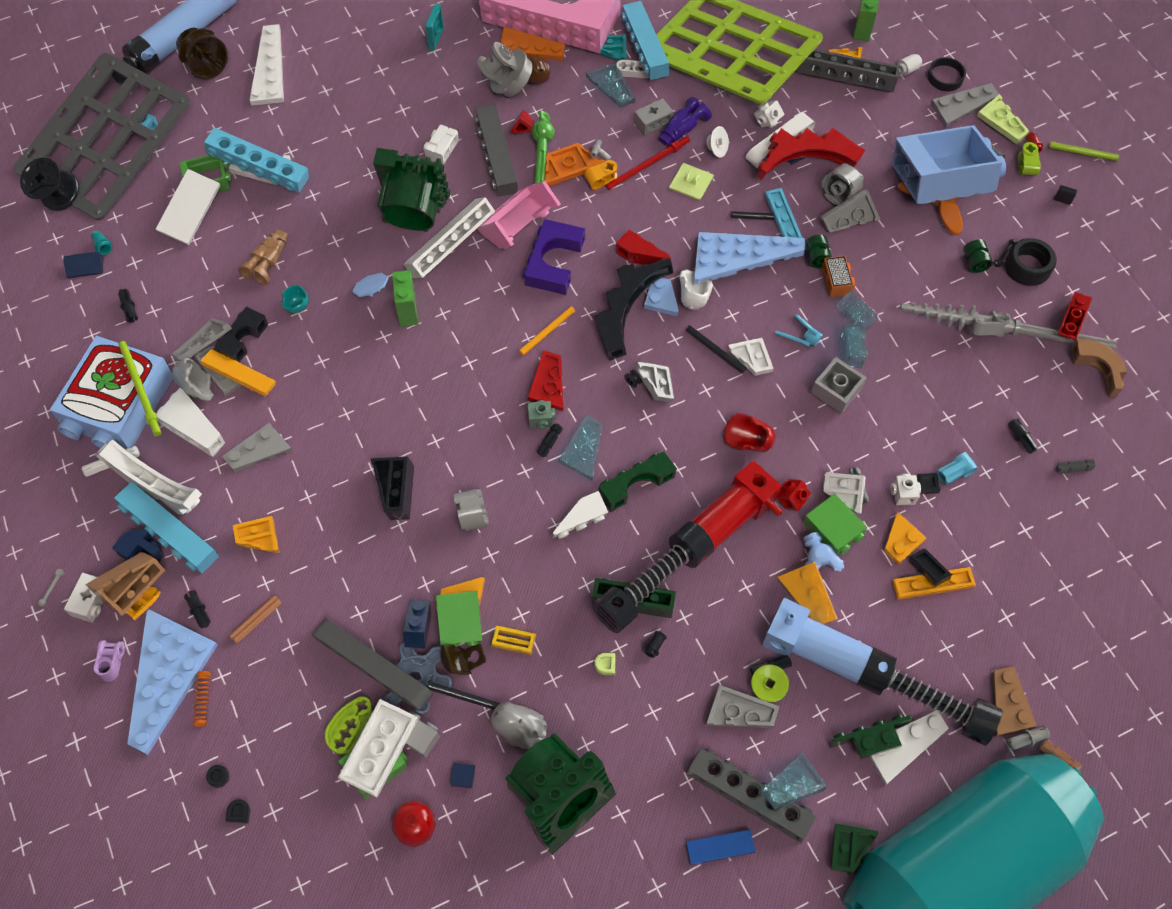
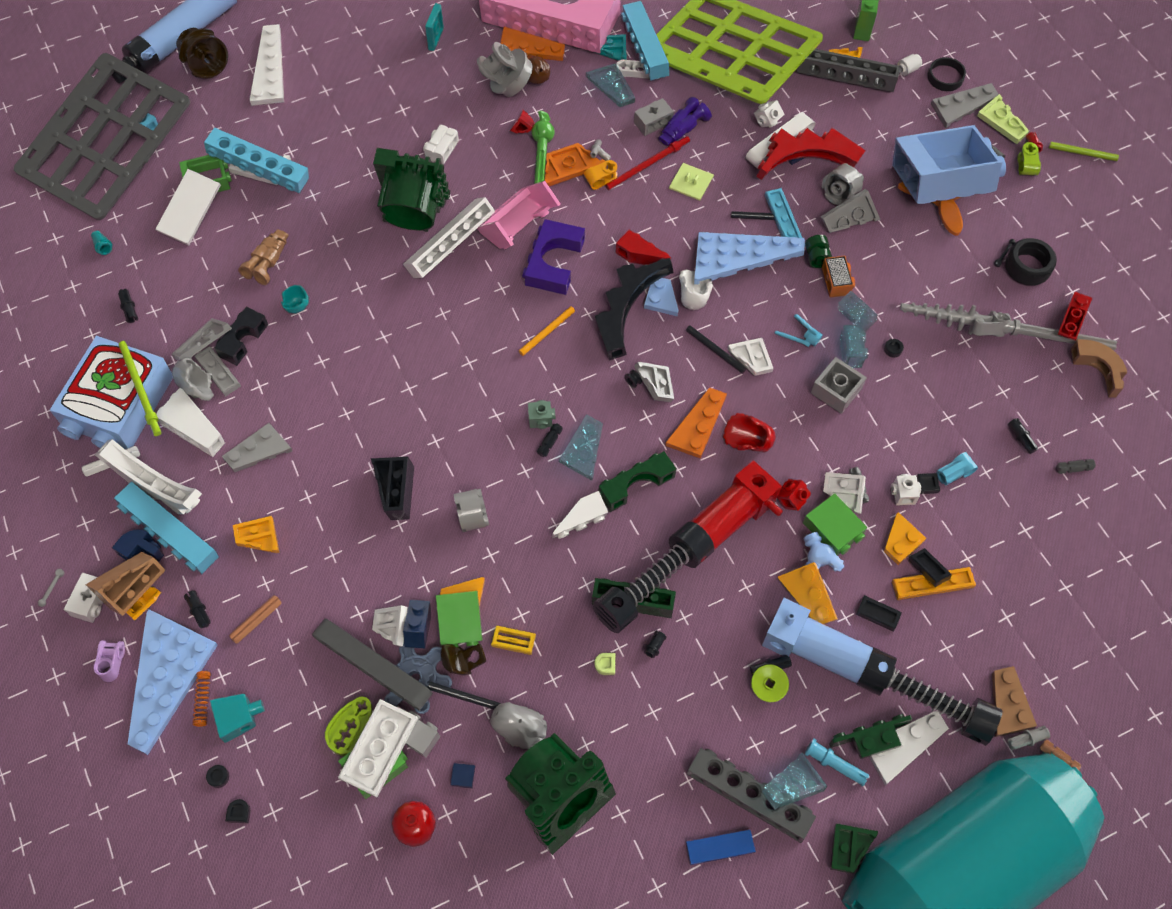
black piece [20,157,79,211] -> none
dark blue slope [63,252,103,278] -> none
light orange tile [201,349,276,397] -> none
light blue piece [352,273,389,297] -> none
bright green brick [392,270,418,327] -> none
dark grey brick [474,104,518,197] -> none
red wing [527,350,564,411] -> none
light grey wing [706,685,780,728] -> none
white piece [707,126,729,158] -> none
dark green wheel [963,239,993,273] -> none
black tile [1054,185,1077,205] -> none
none -> teal torso [210,694,265,743]
none -> white wing [372,605,408,647]
none -> orange wing [665,387,727,459]
none -> medium azure pin [804,738,869,787]
none -> black tile [856,595,902,632]
none -> black tile [884,339,904,358]

